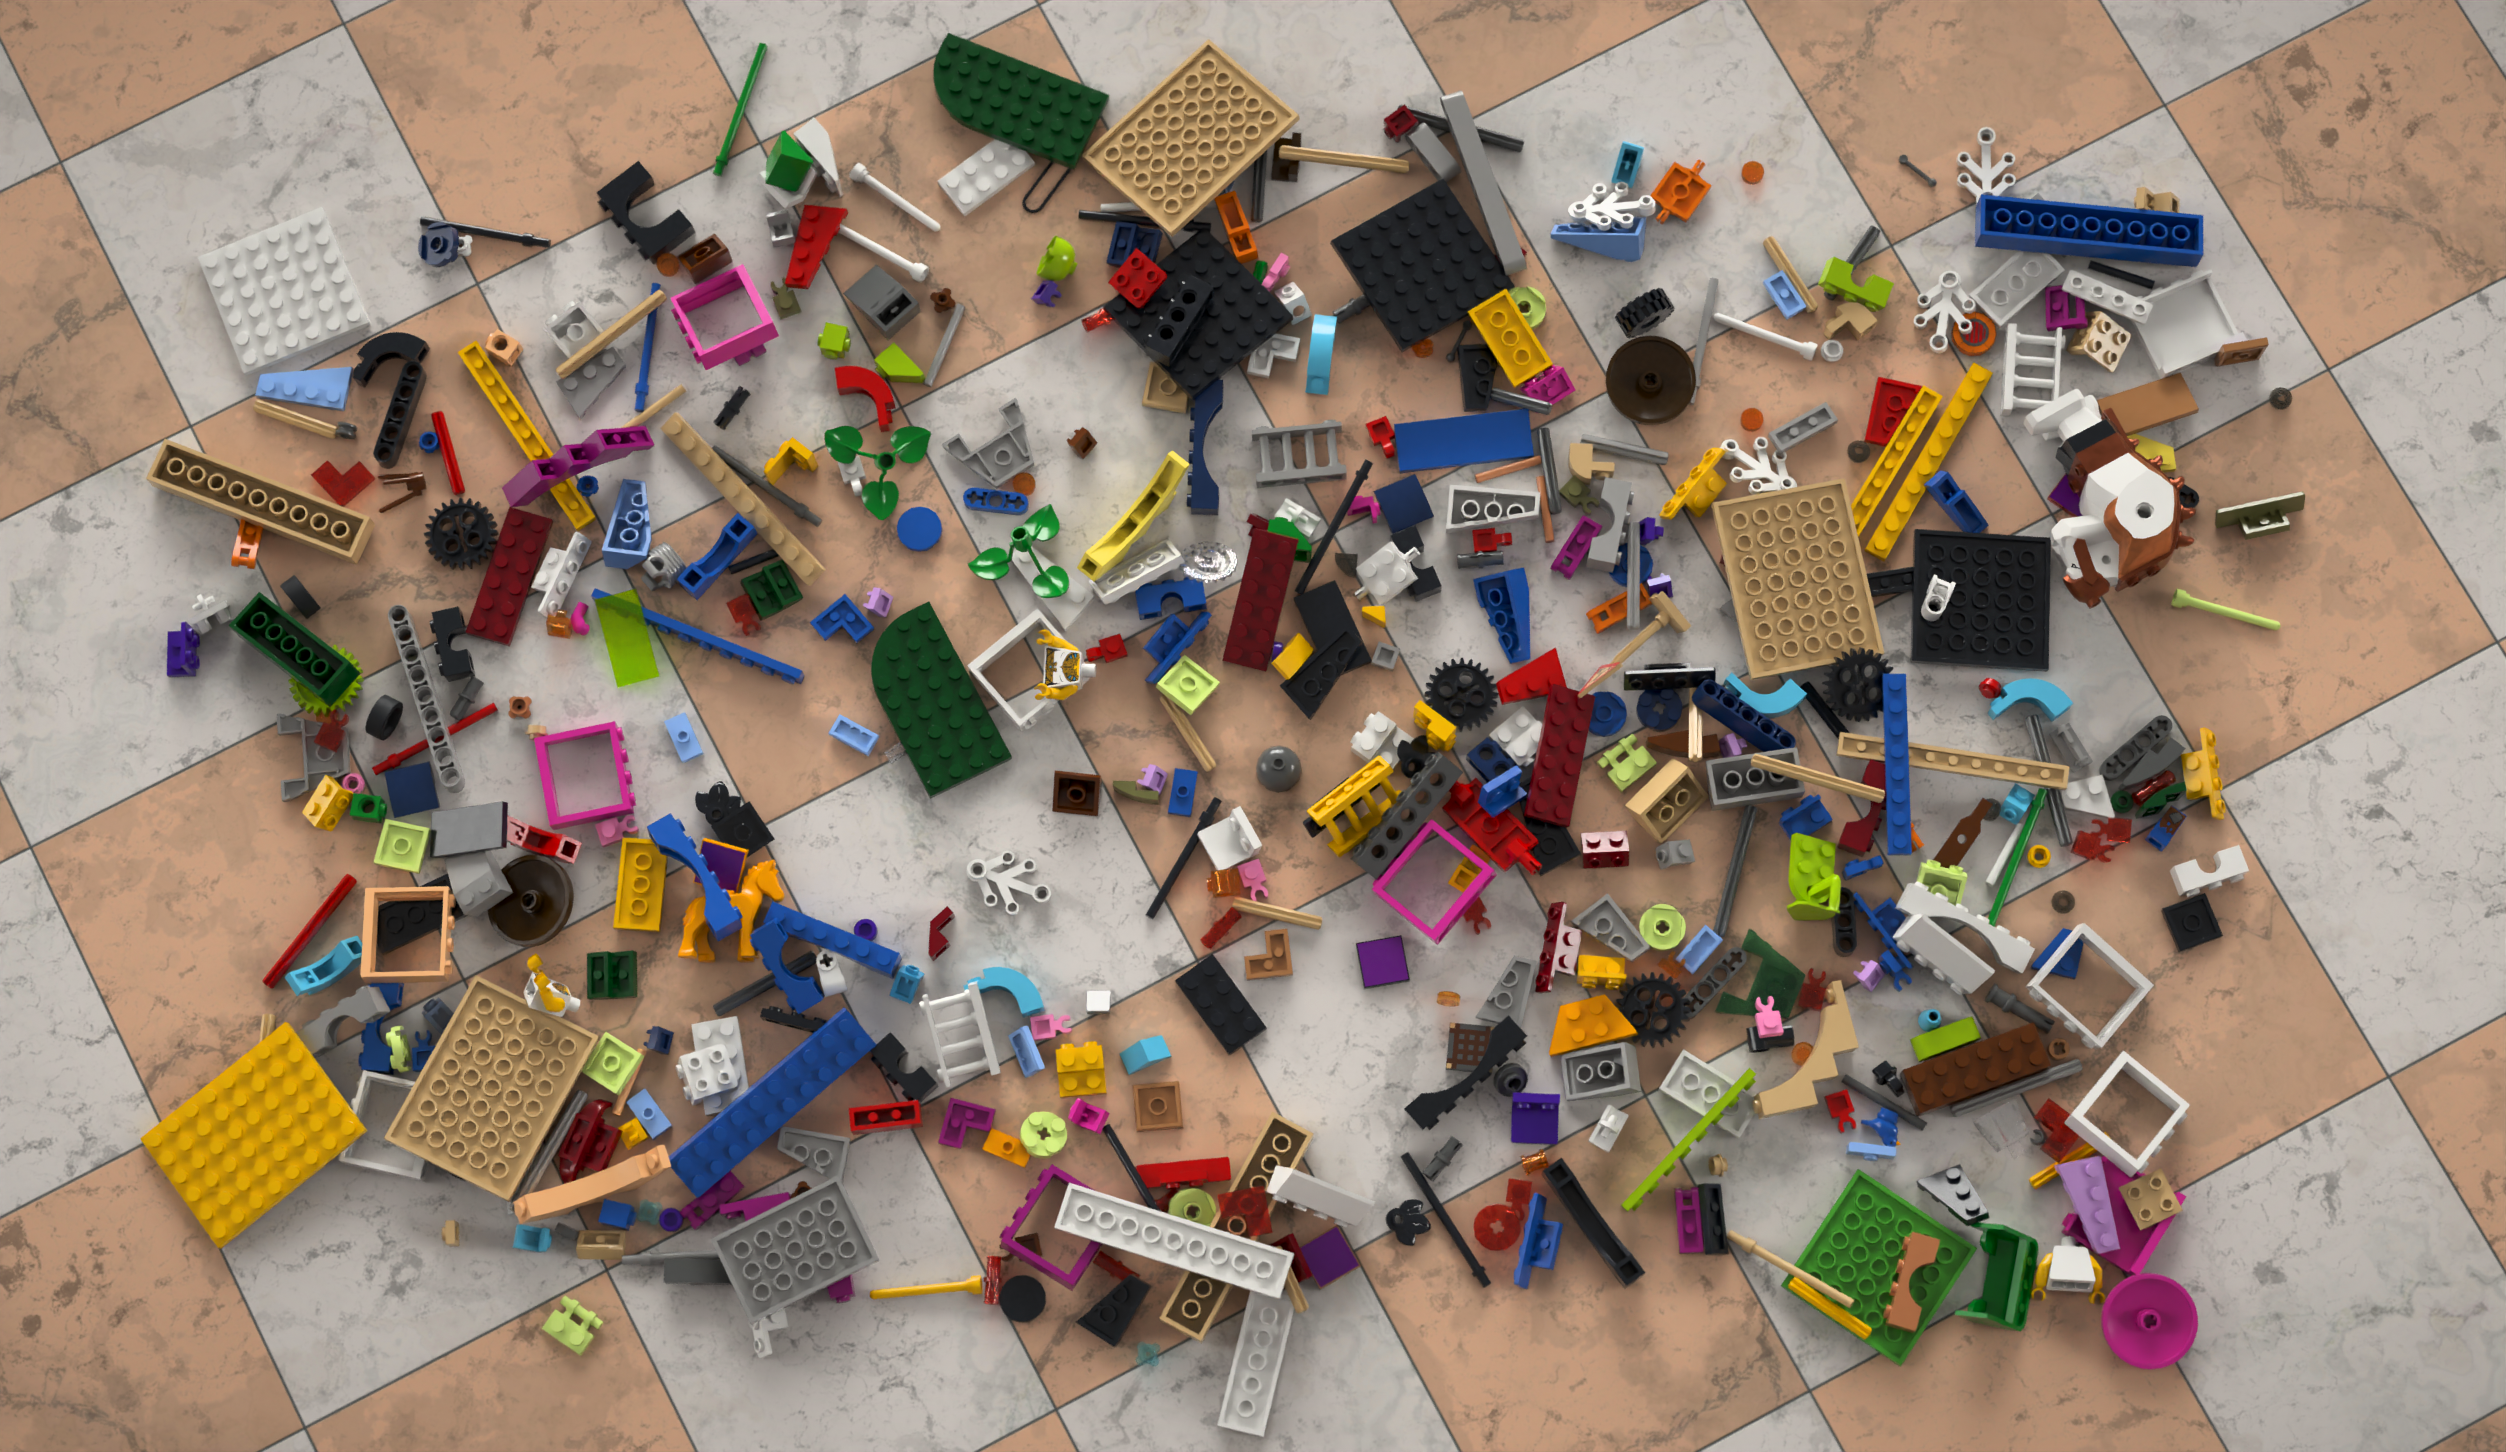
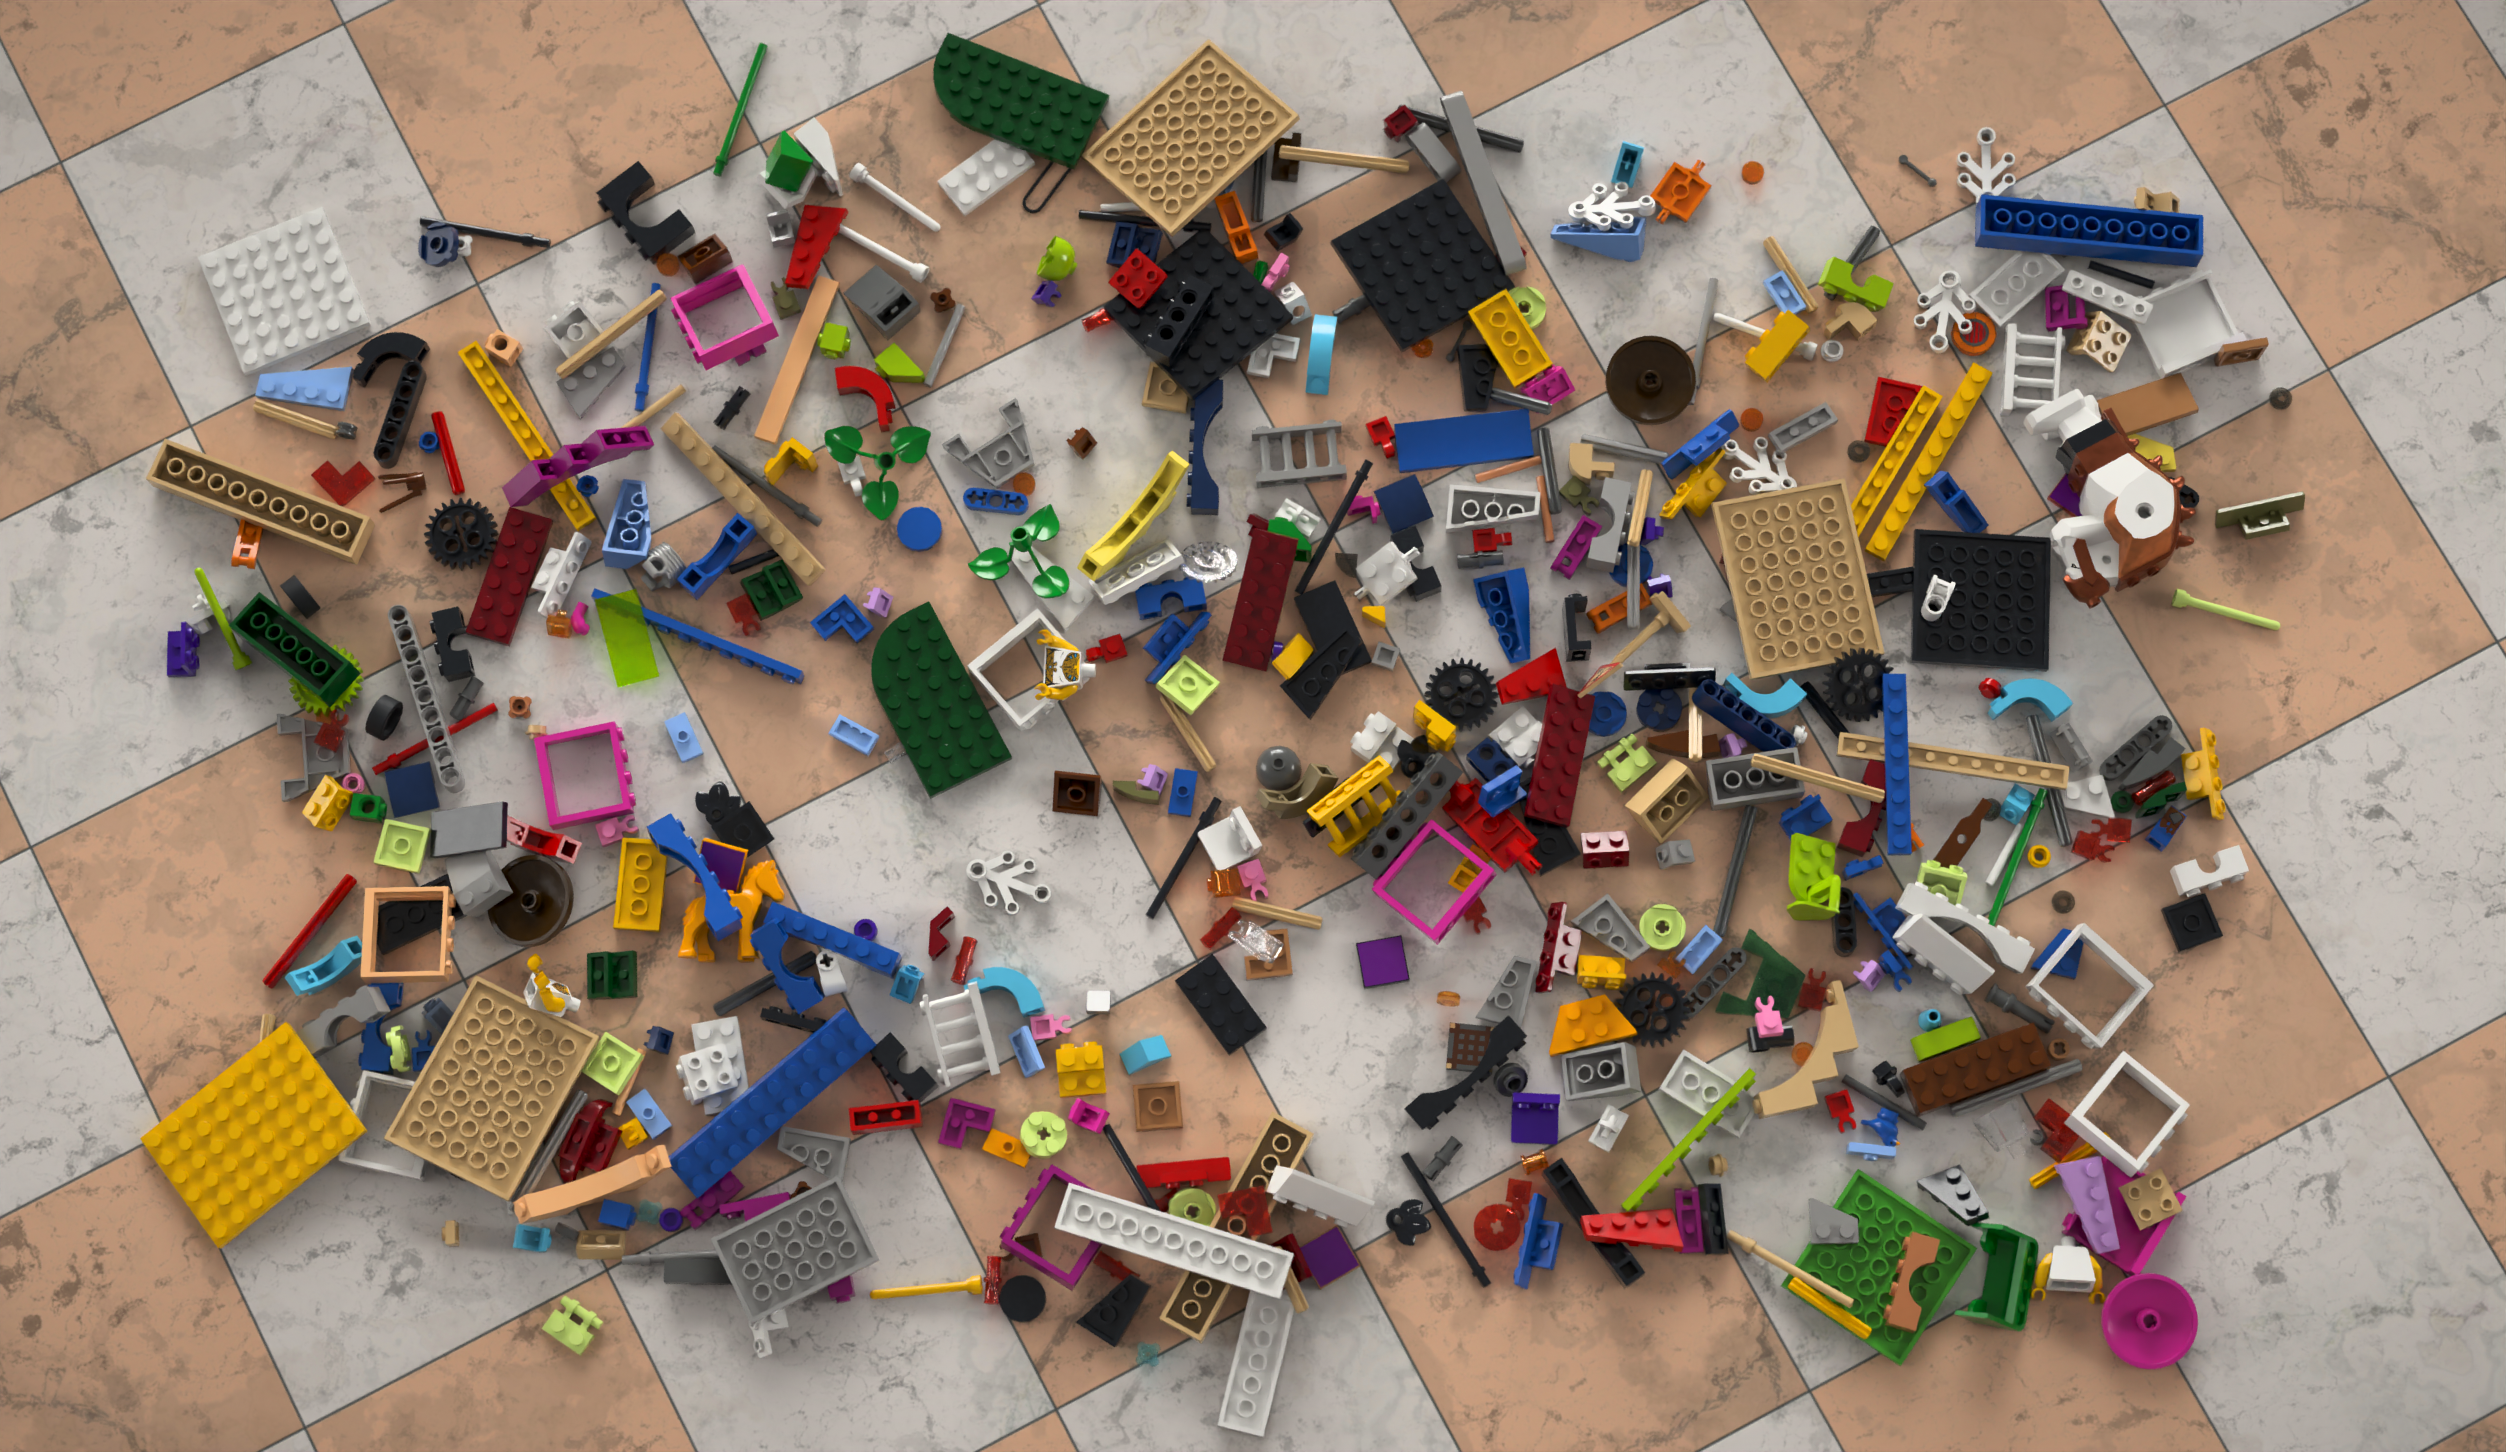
black bush [1615,288,1675,338] -> none
none -> lime piece [194,567,252,670]
none -> light nougat tile [754,275,840,445]
none -> clear red pin [950,936,978,985]
none -> clear hinge [1228,920,1284,964]
none -> dark tan arch [1255,763,1339,819]
none -> black bracket [1264,213,1303,251]
none -> black panel [1562,593,1592,662]
none -> wing [1580,1208,1683,1252]
none -> tan axle [1627,469,1653,547]
none -> blue bracket [1662,409,1739,480]
none -> yellow brick [1745,310,1810,383]
none -> white plate [1790,725,1808,747]
none -> light grey wing [1808,1198,1859,1245]

